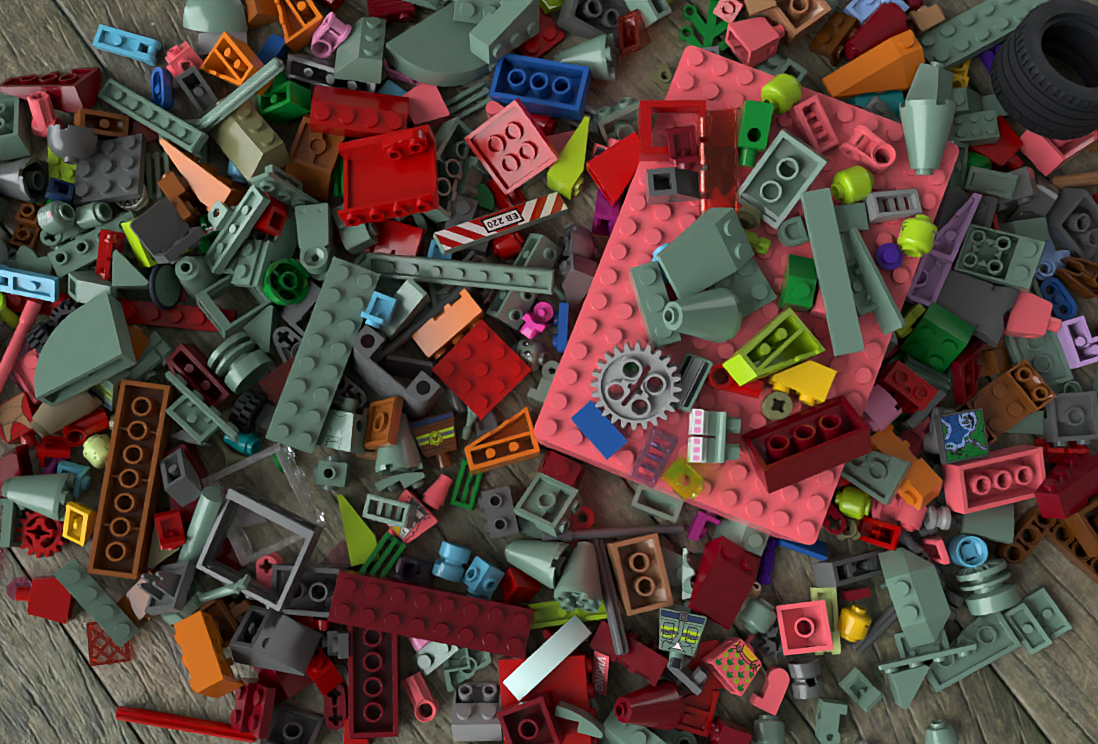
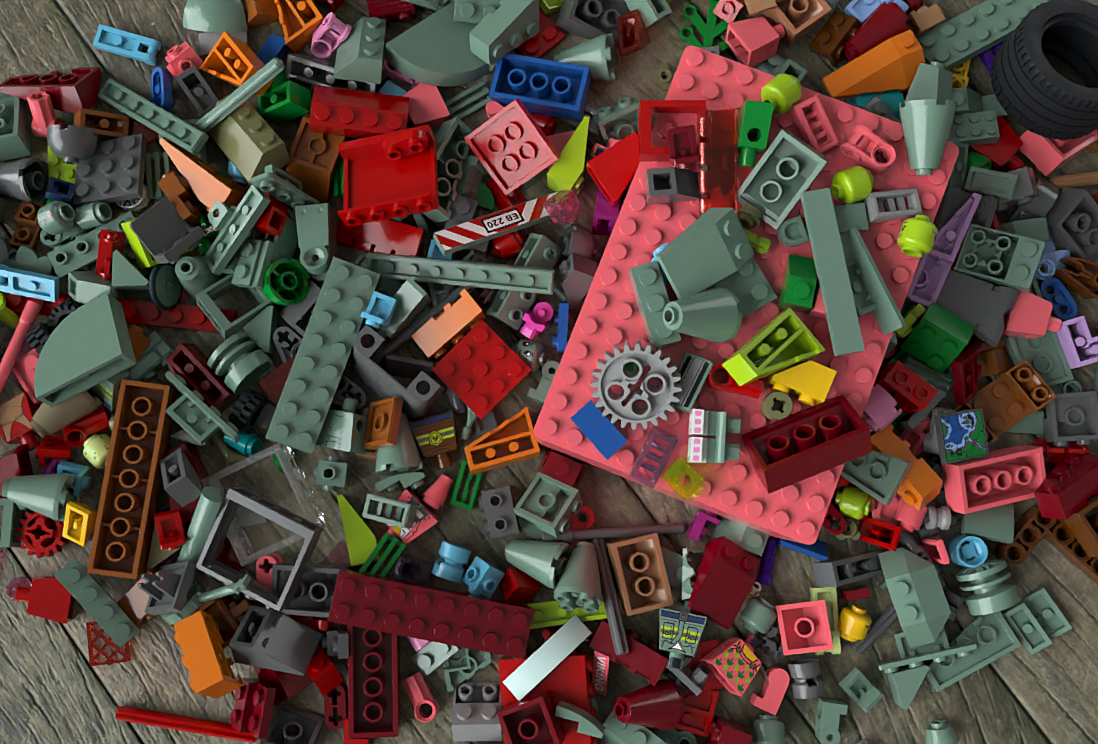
sand green brick [332,204,379,254] -> none
sand green slope [631,483,684,523] -> none
dark purple plate [875,243,903,271] -> none
none -> clear pink brick [543,190,584,225]

